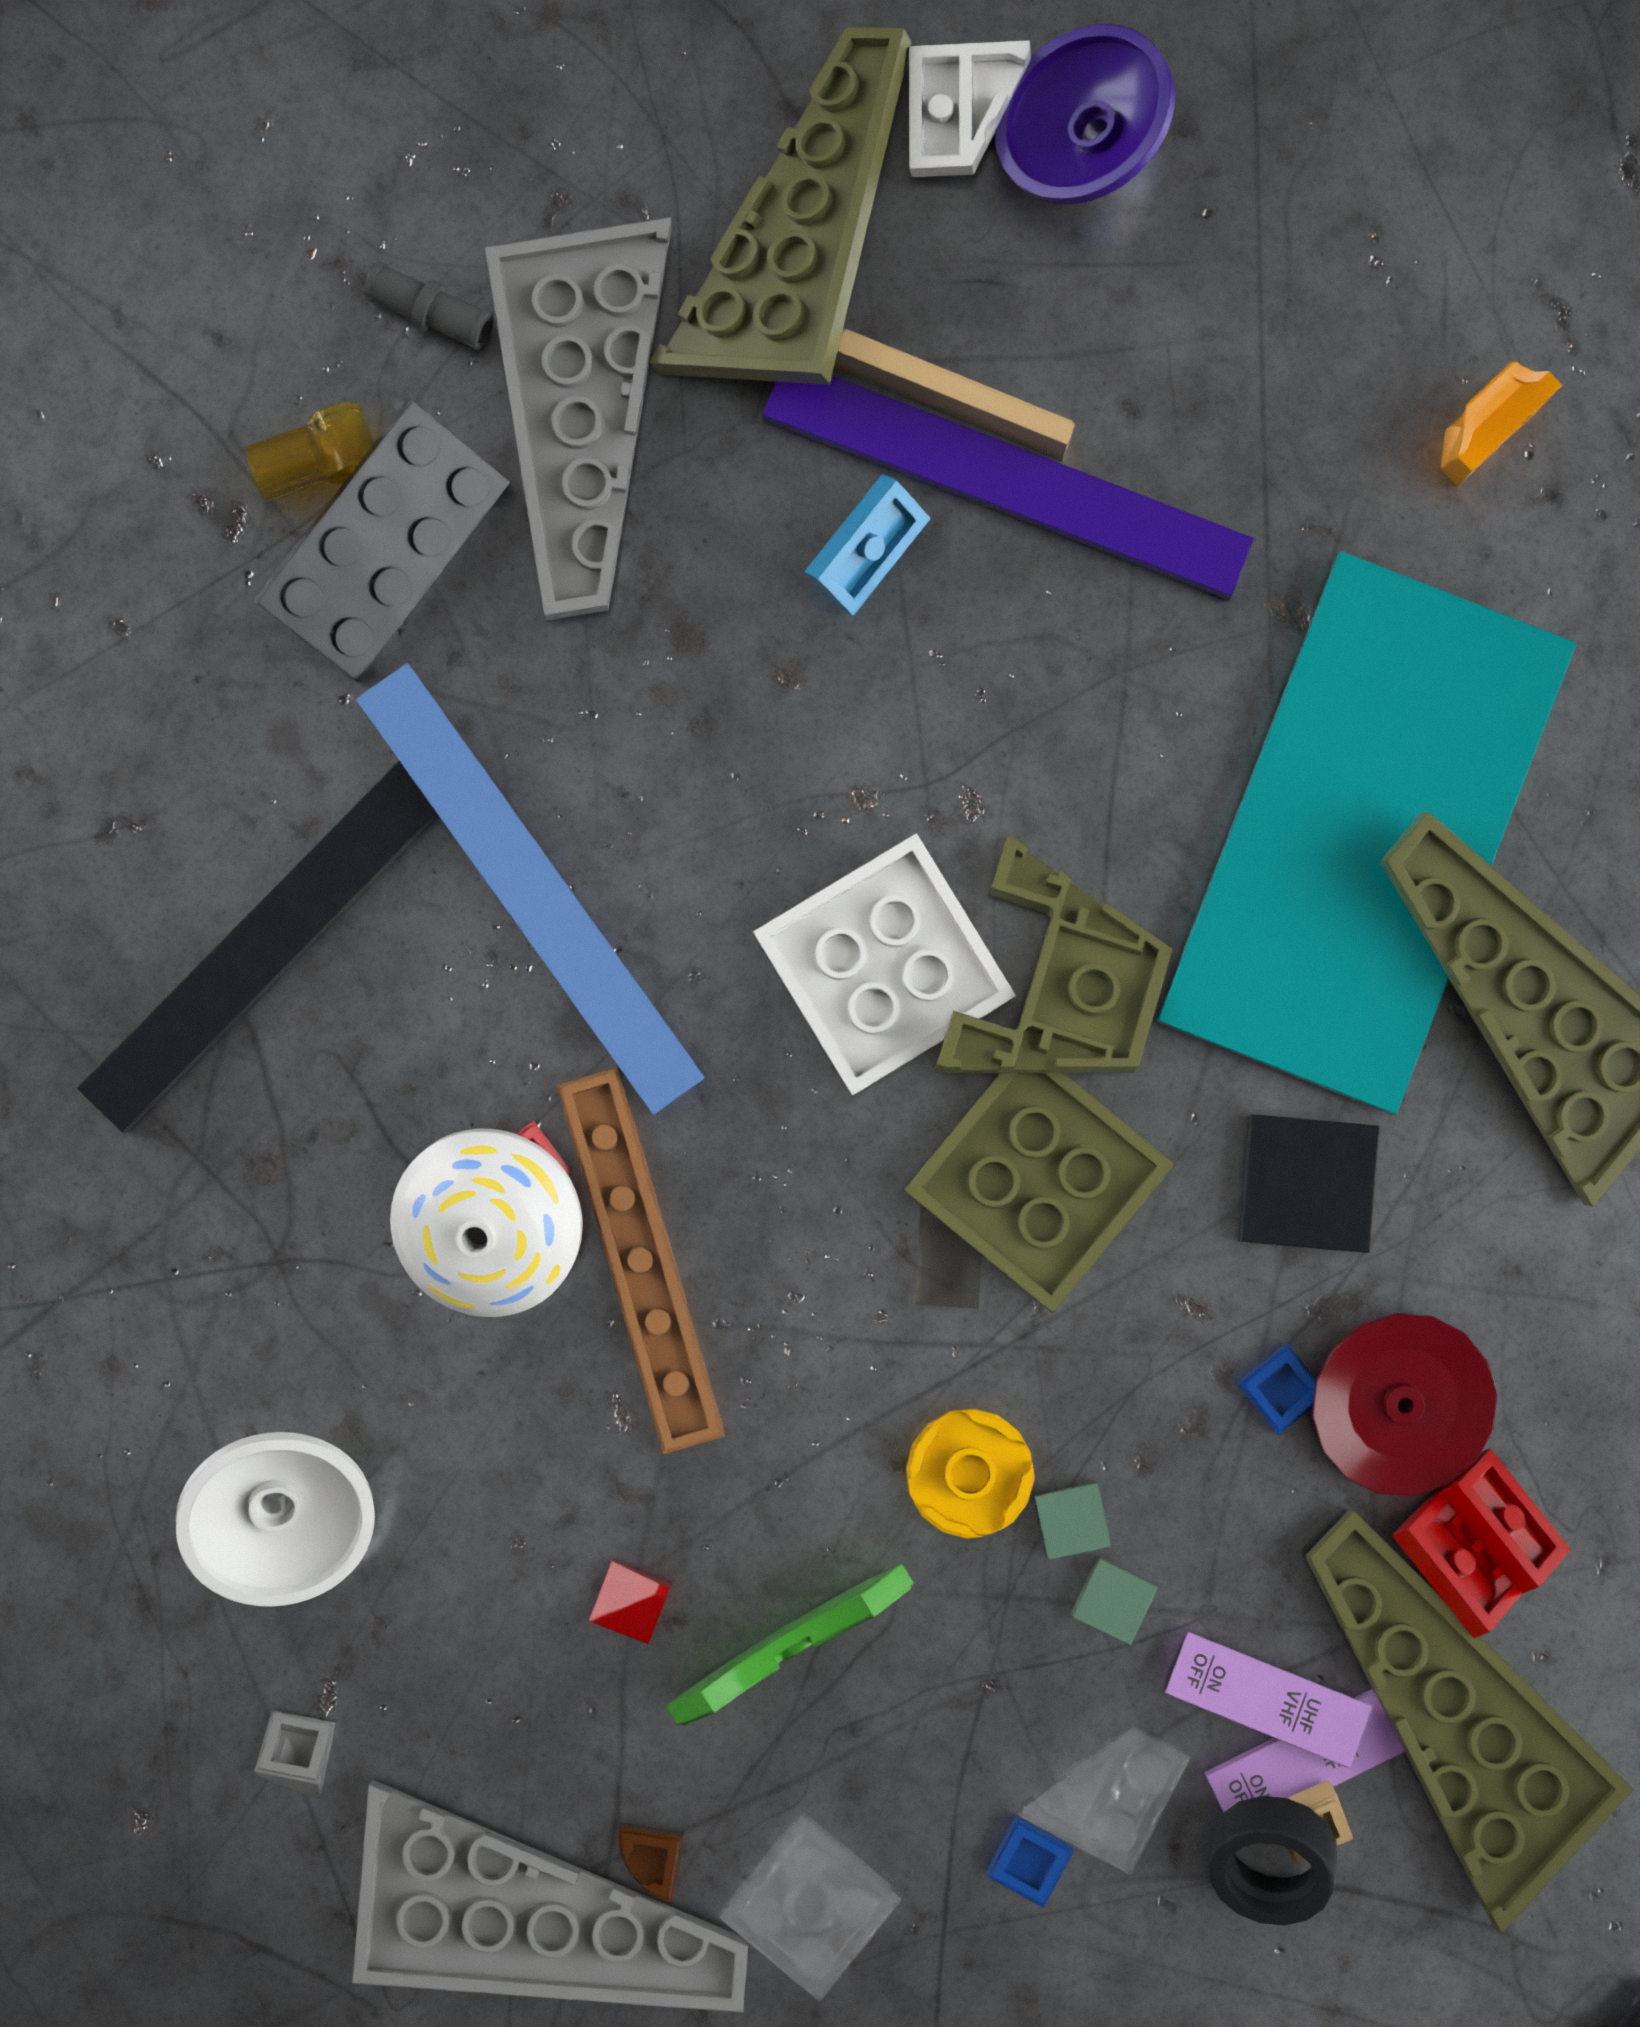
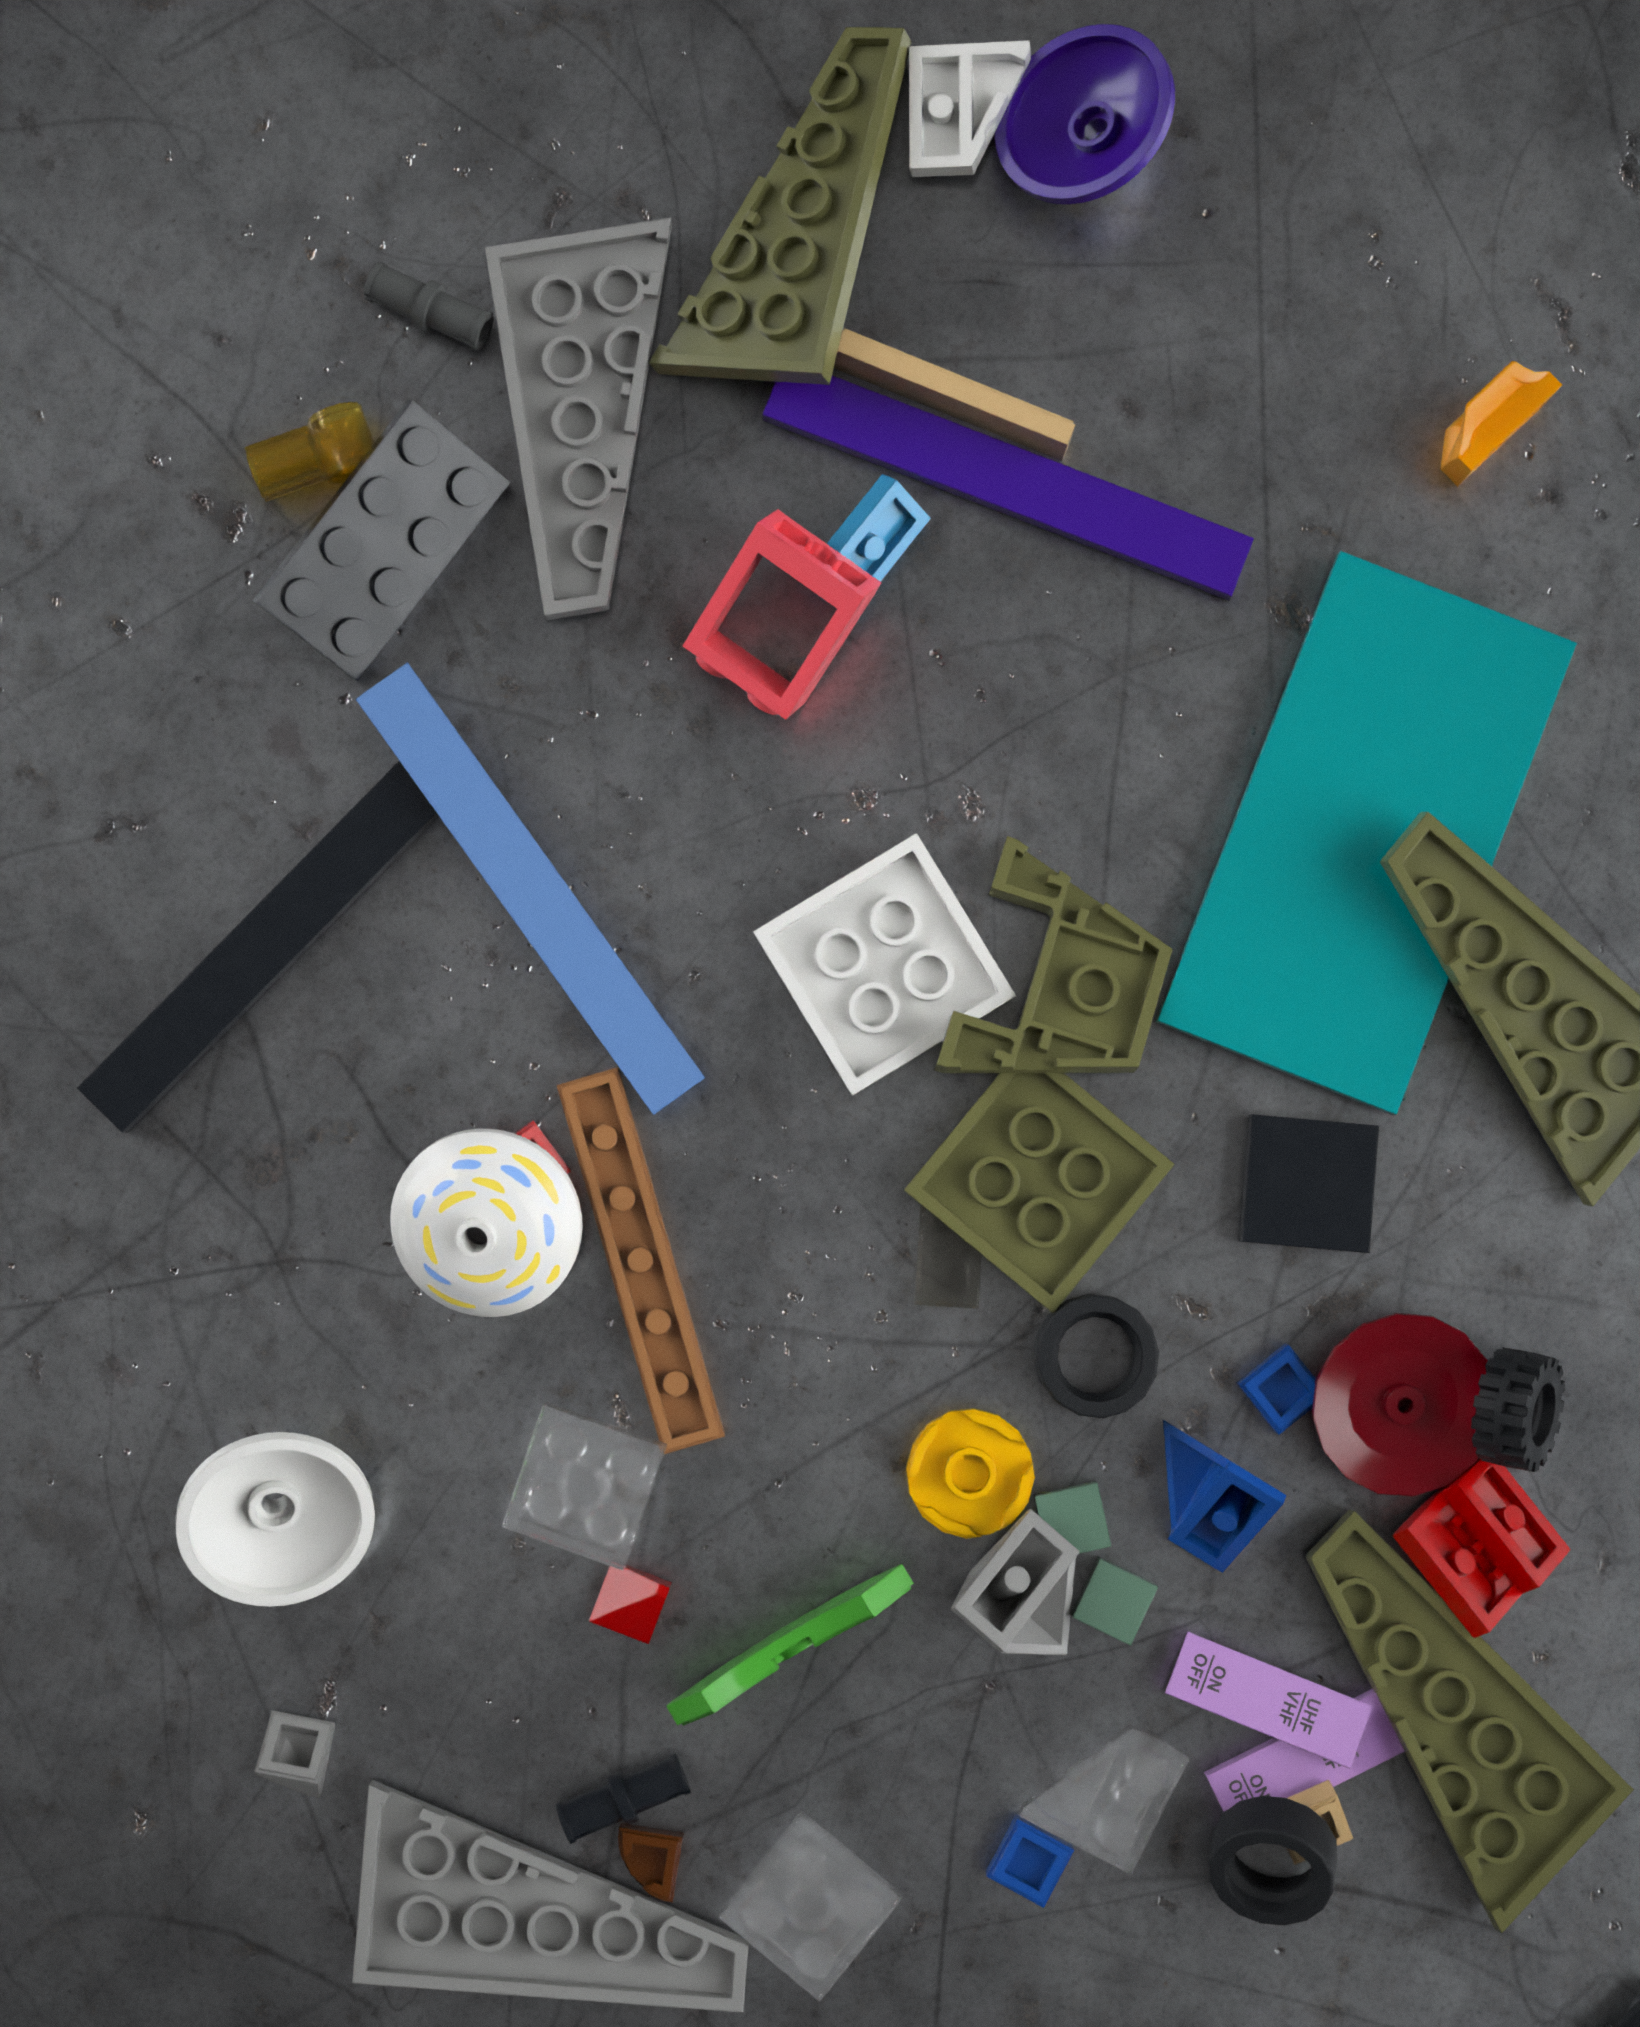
none -> clear plate [502,1402,667,1570]
none -> black pin [555,1753,691,1844]
none -> coral window [683,509,882,720]
none -> light grey slope [950,1509,1080,1655]
none -> black tyre [1034,1294,1159,1418]
none -> blue slope [1163,1420,1287,1573]
none -> black tyre [1471,1347,1565,1472]

